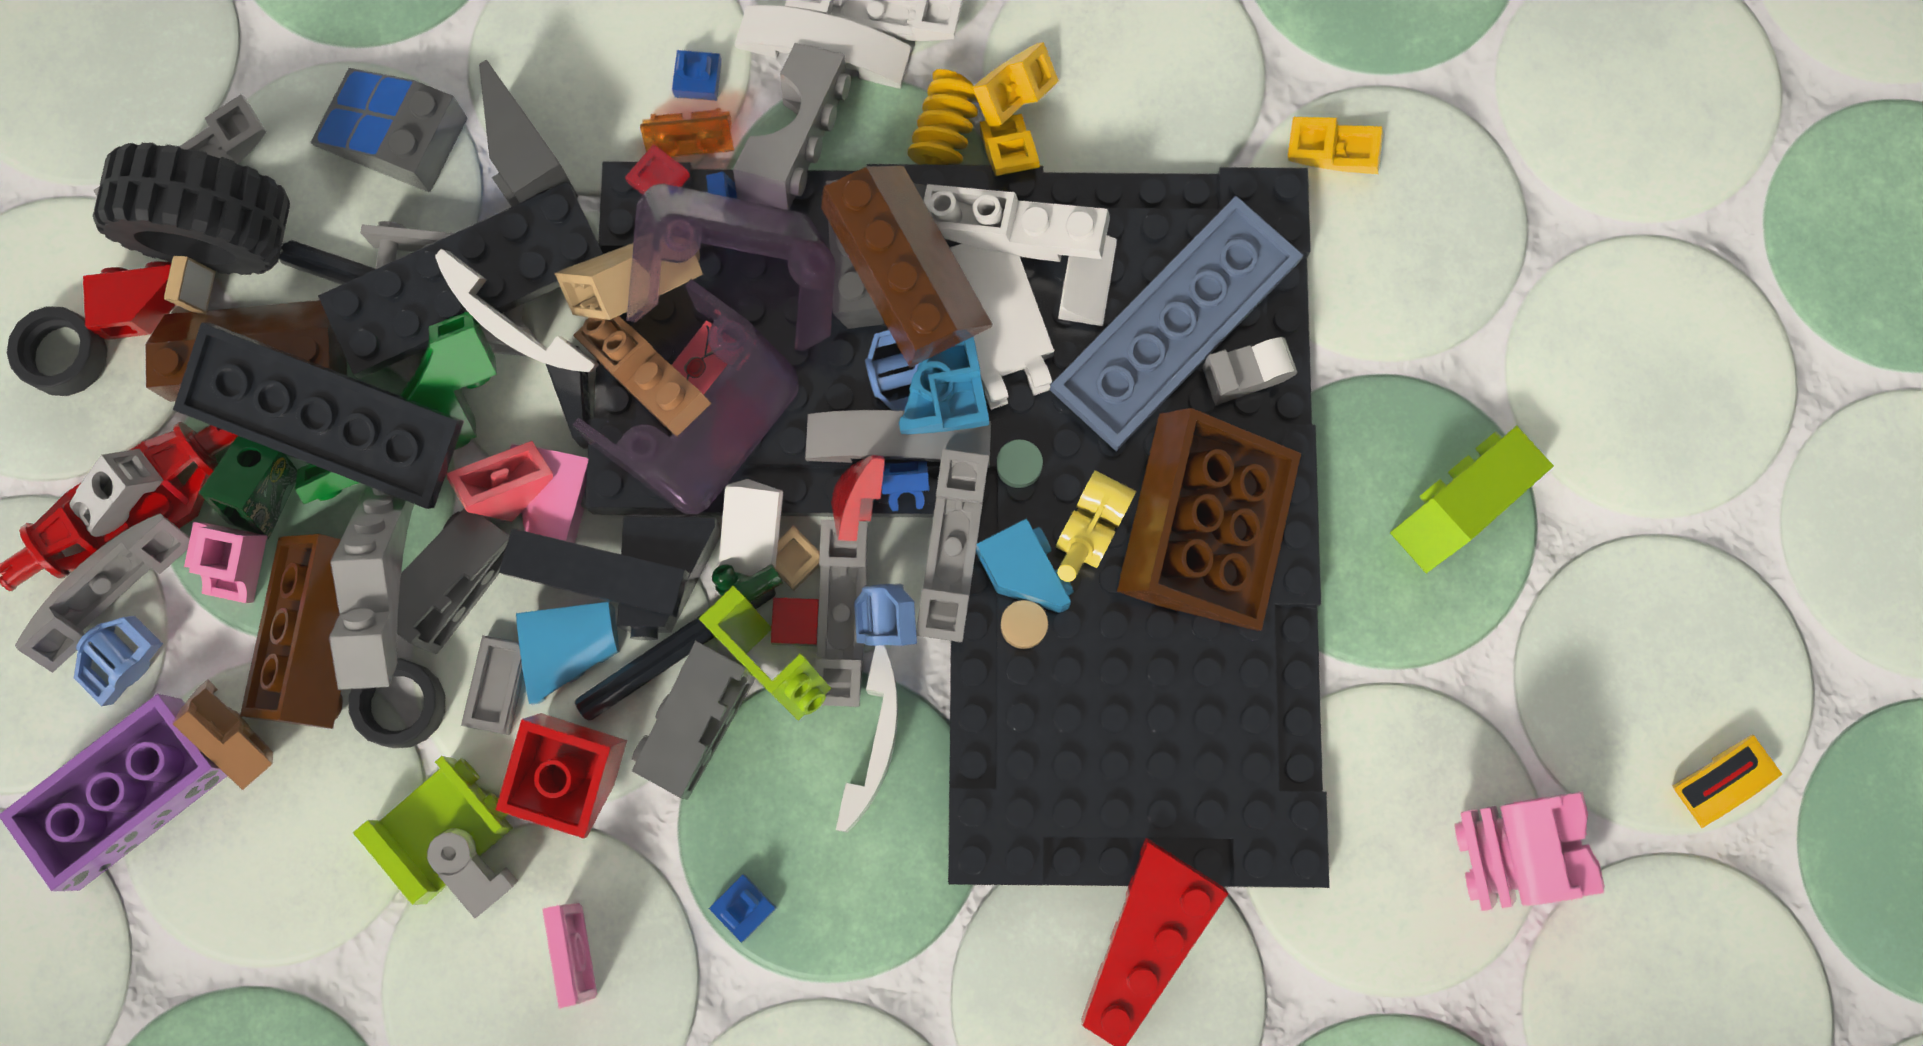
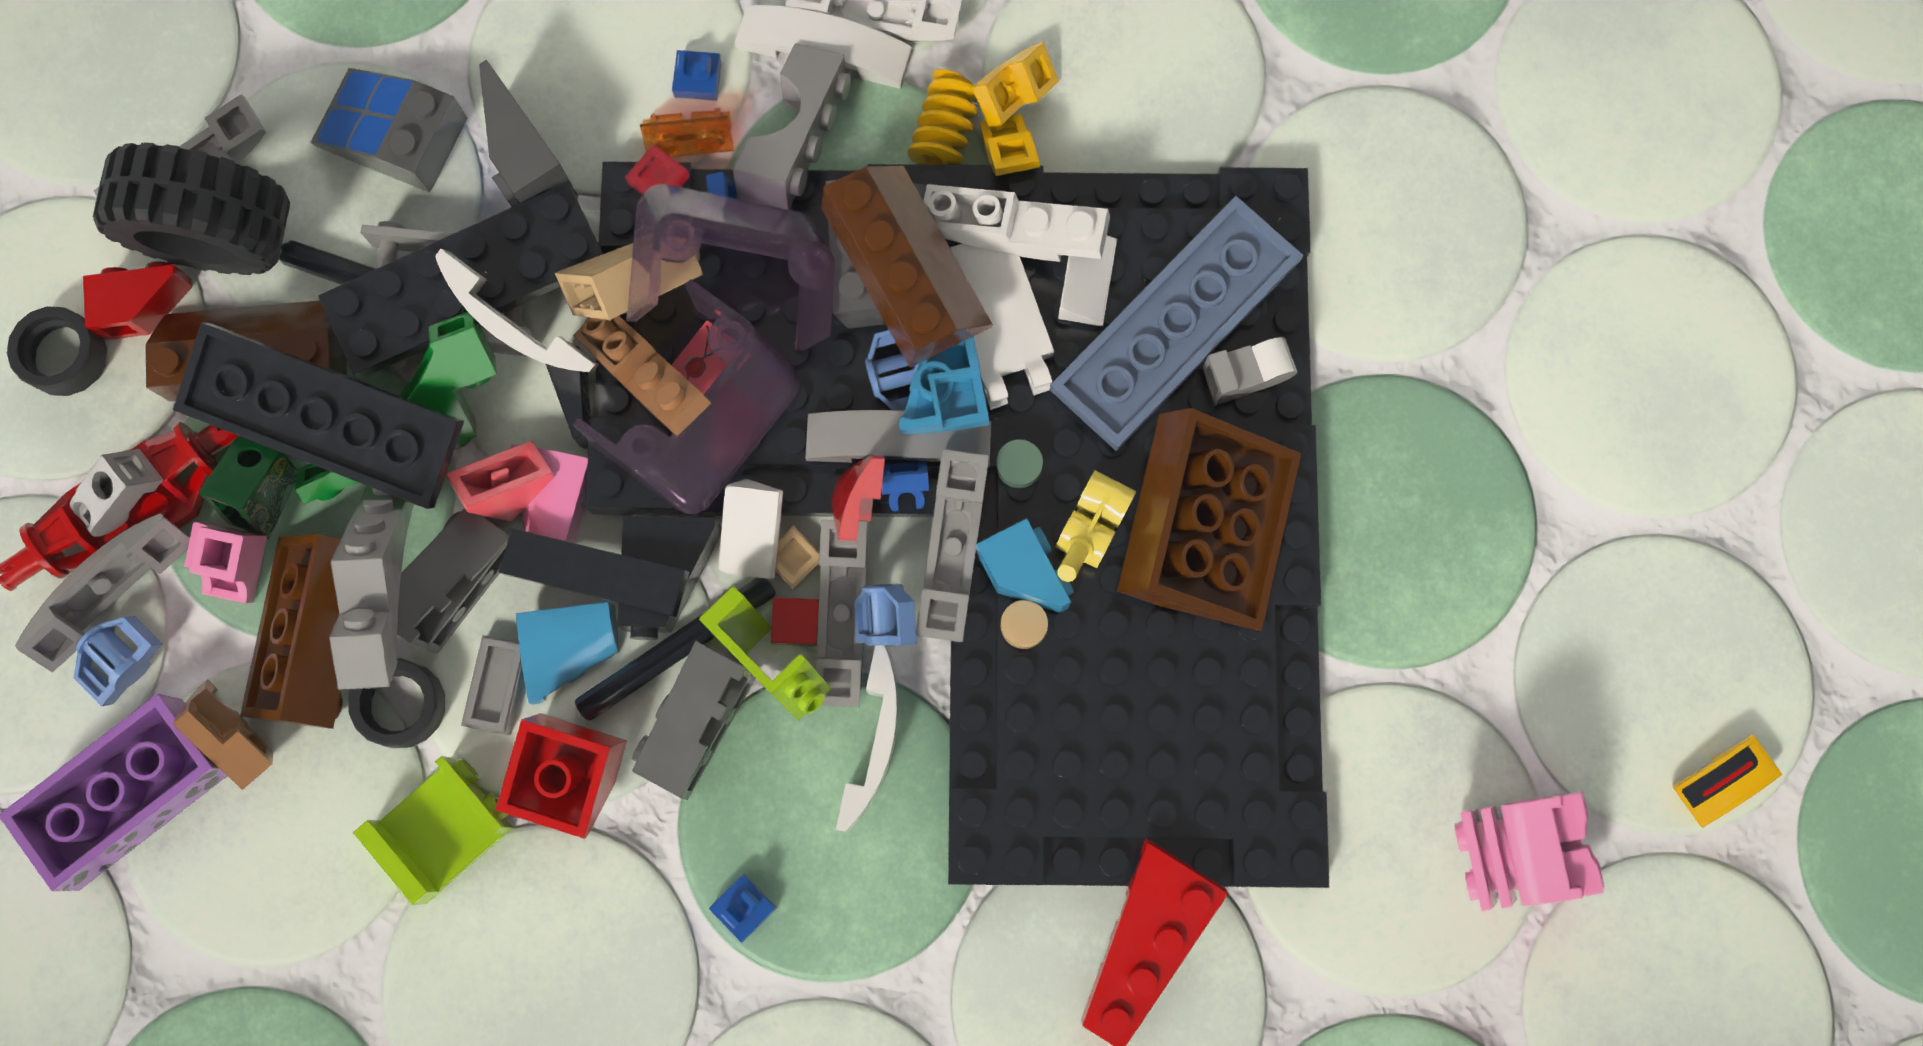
tile [164,256,216,314] -> none
light grey leg [427,828,518,919] -> none
bright pink tile [542,903,597,1008] -> none
dark green arm [712,564,783,602] -> none
yellow slope [1288,117,1383,174] -> none
lime wedge [1390,425,1554,574] -> none

